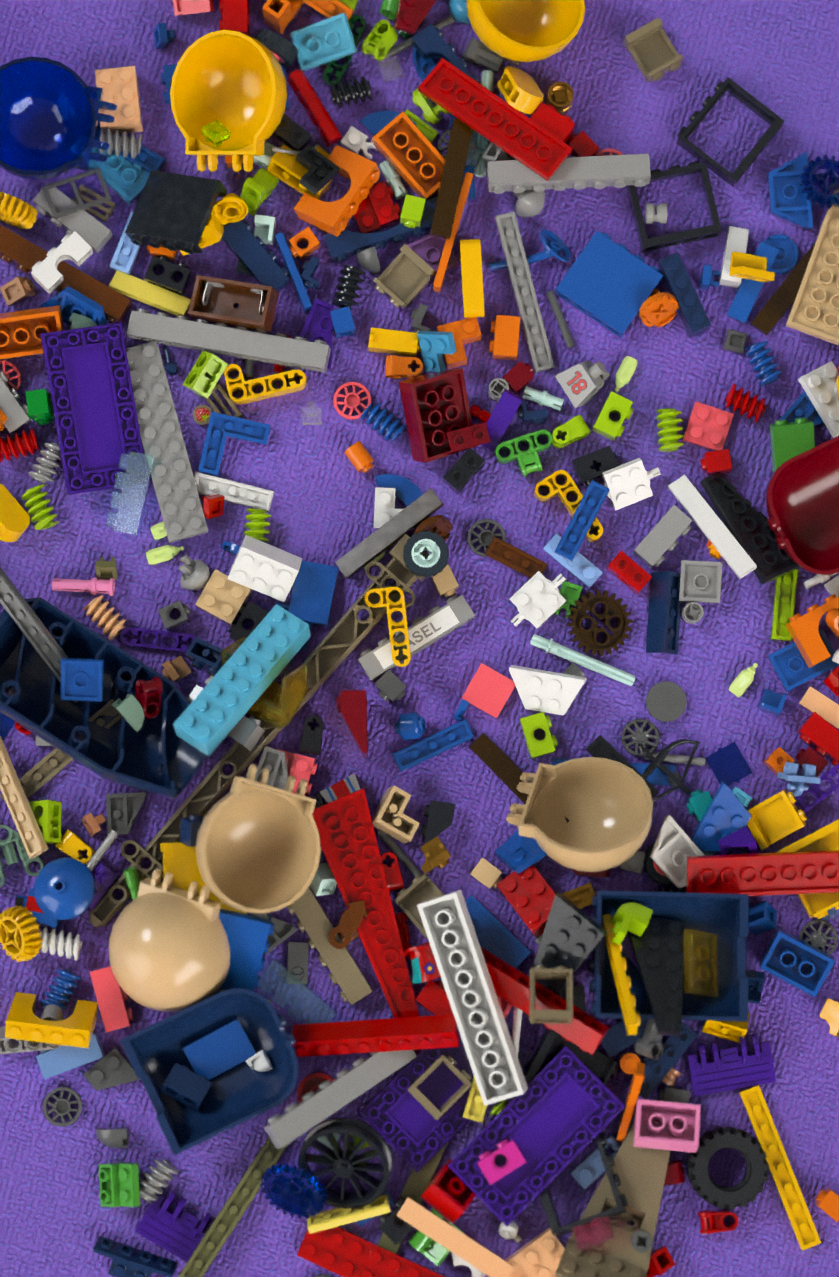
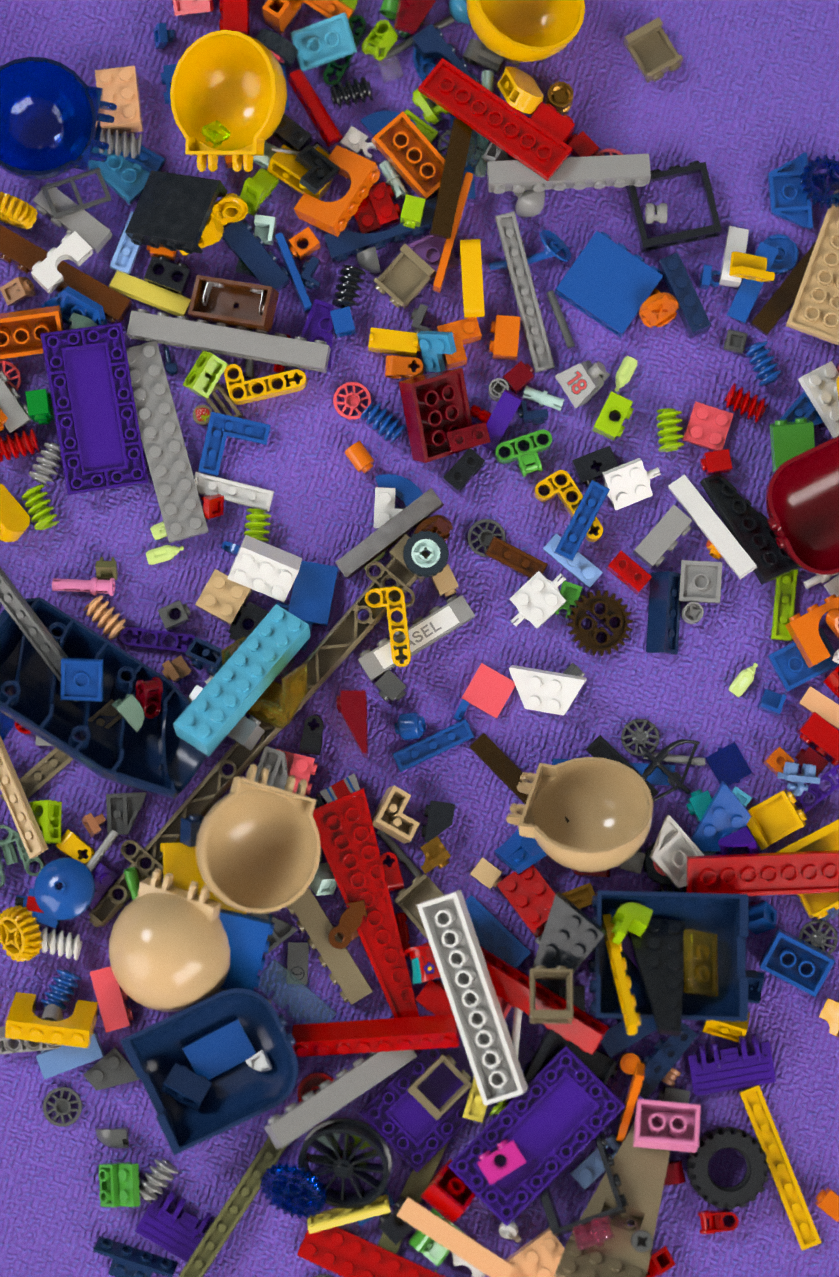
dark tan tile [72,185,116,222] -> none
clear light blue windscreen [106,451,154,535] -> none
light grey piece [179,555,210,590] -> none
clear tile [301,401,322,425] -> none
lime brick [520,712,558,759] -> none
light aqua axle [530,634,636,686] -> none
lime piece [551,415,591,449] -> none
dark grey piece [635,1019,663,1060] -> none
dark grey tile [645,681,687,722] -> none
black window [677,77,785,187] -> none

